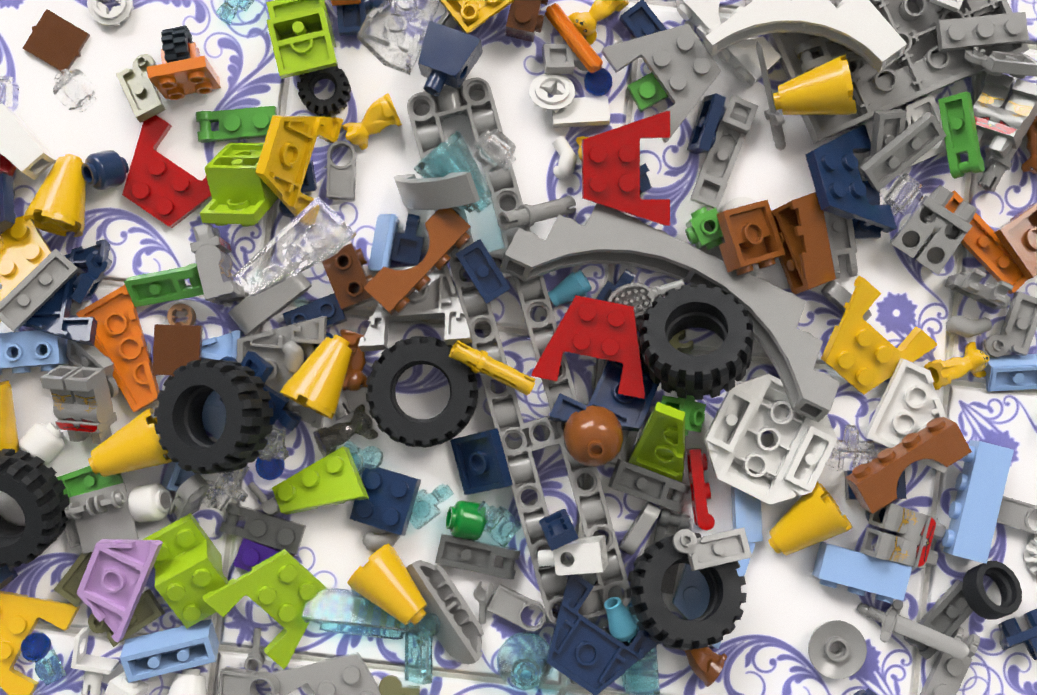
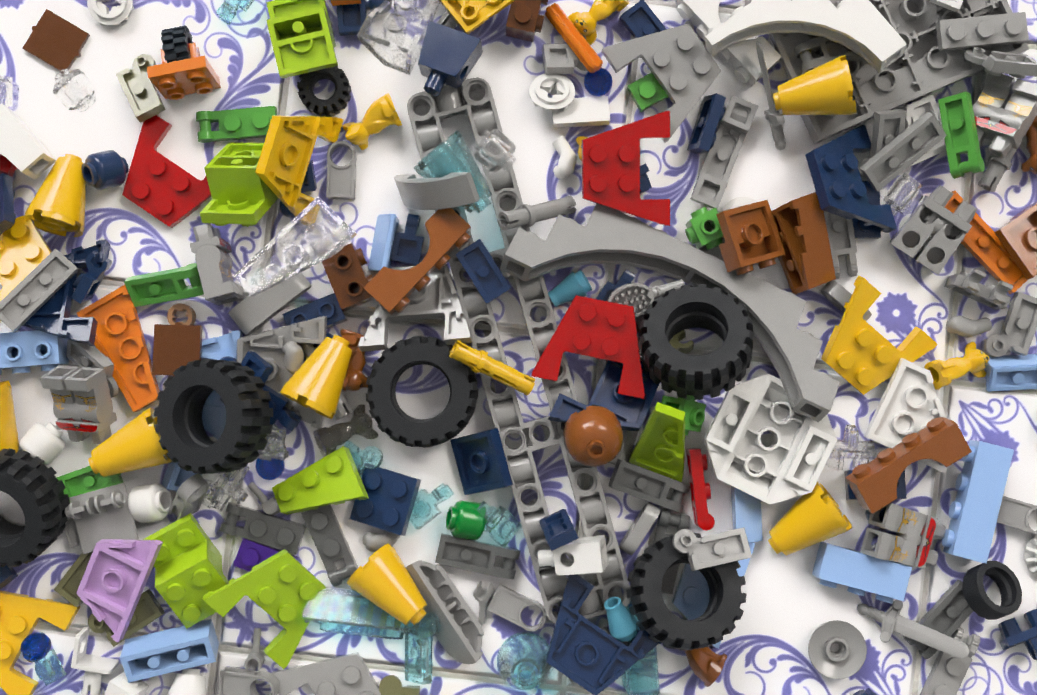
none -> dark grey plate [301,505,359,587]

